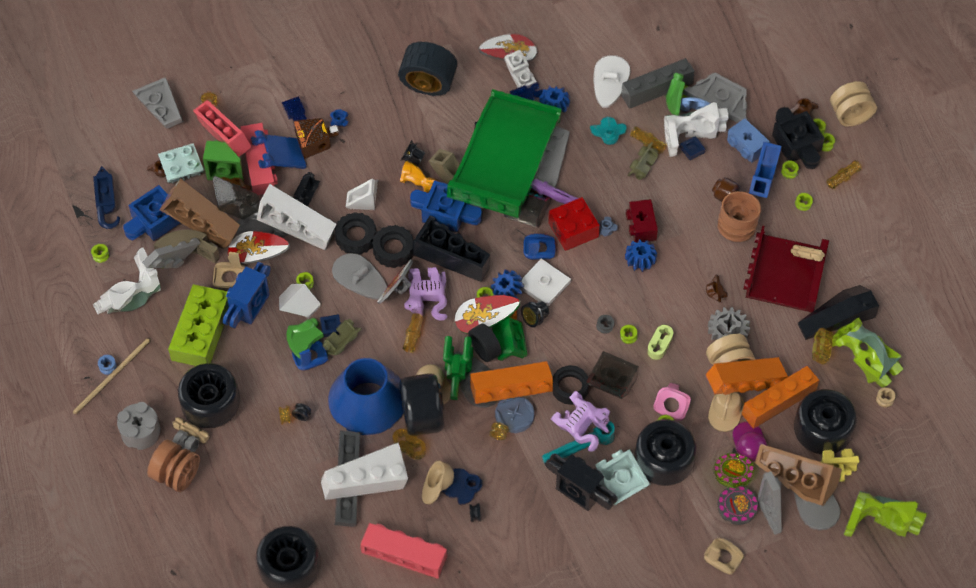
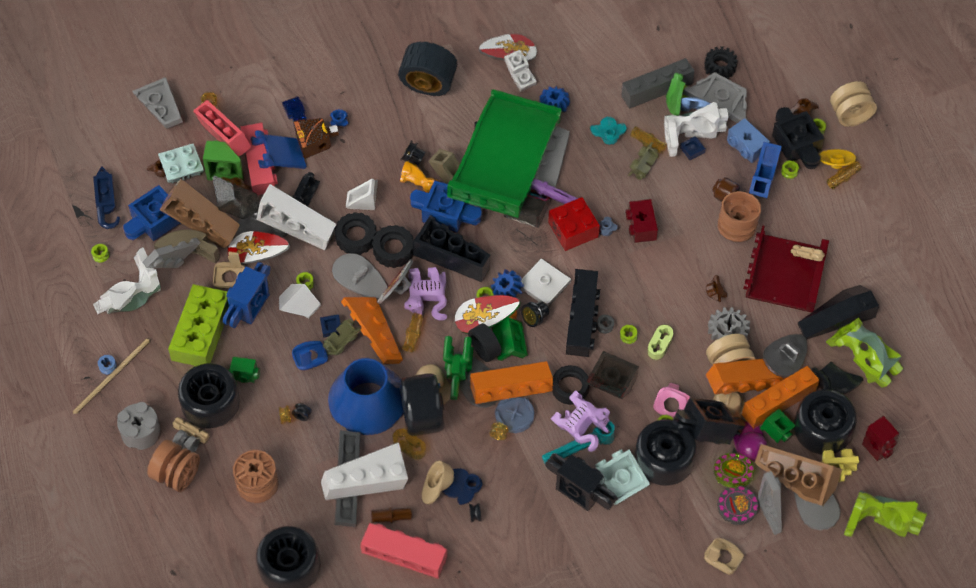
bright green arm [287,318,324,358] -> none
clear blue plate [509,82,543,101] -> none
blue piece [523,234,556,260] -> none
white shield [594,56,630,108] -> none
blue gear [625,239,657,272] -> none
lime bush [795,193,813,211] -> none
clear yellow beam [812,328,833,365] -> none
lime bush [822,133,835,152] -> none
tan bush [876,387,895,408] -> none
none -> green brick [229,357,260,383]
none -> nougat wheel [233,450,279,503]
none -> orange wing [341,297,403,364]
none -> reddish brown axle [371,507,412,523]
none -> black wedge [566,269,601,357]
none -> black brick [672,397,745,445]
none -> black tyre [704,46,738,79]
none -> green brick [759,409,795,444]
none -> flat silver shield [763,334,807,378]
none -> black arm [811,362,863,395]
none -> yellow dish [820,149,856,169]
none -> dark red brick [862,416,900,462]

